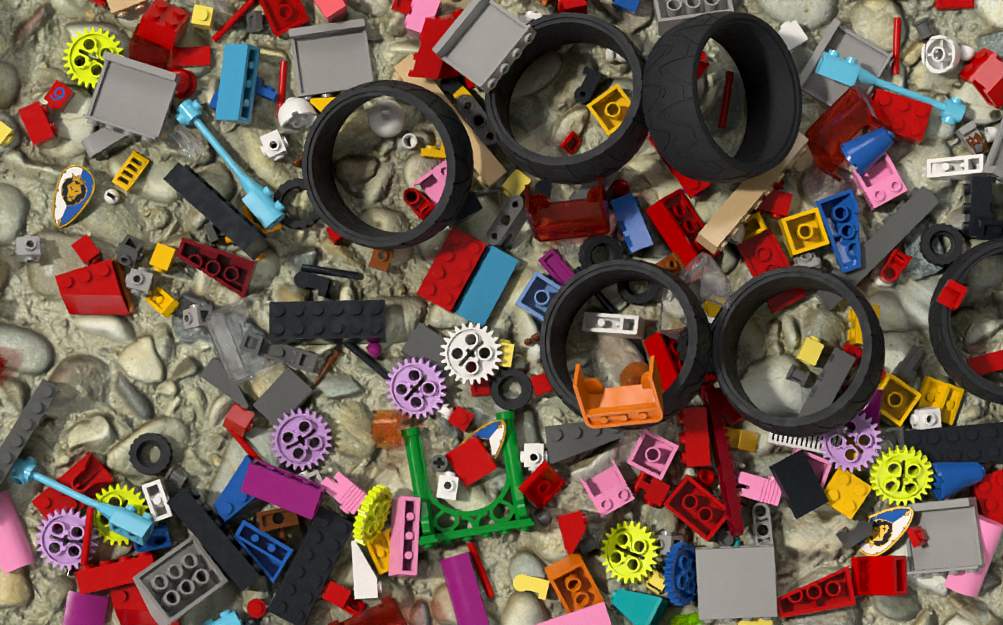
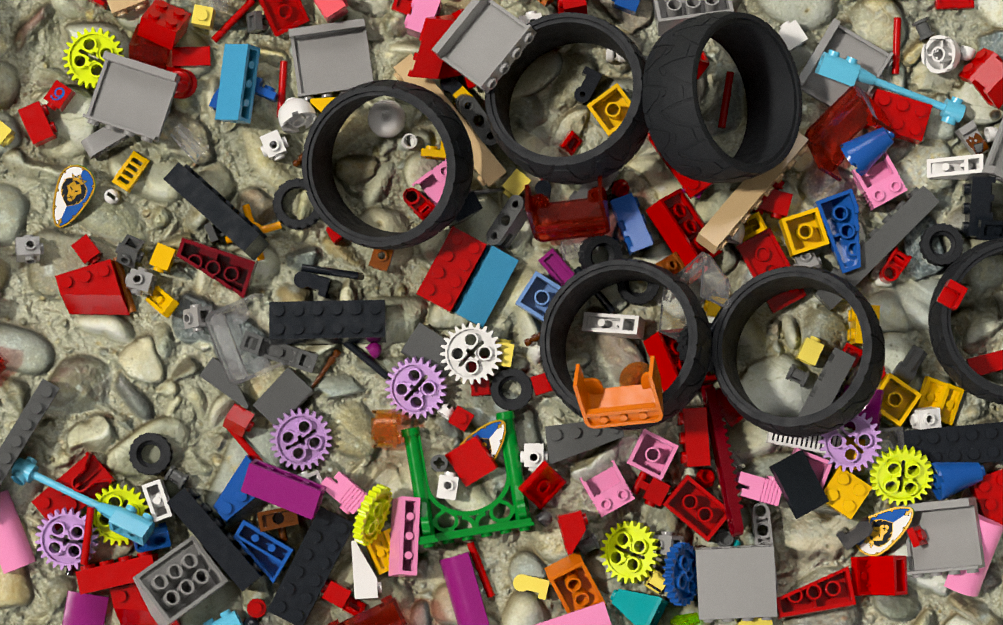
medium azure bar [175,99,286,230] -> none
yellow slope [723,426,759,453] -> none

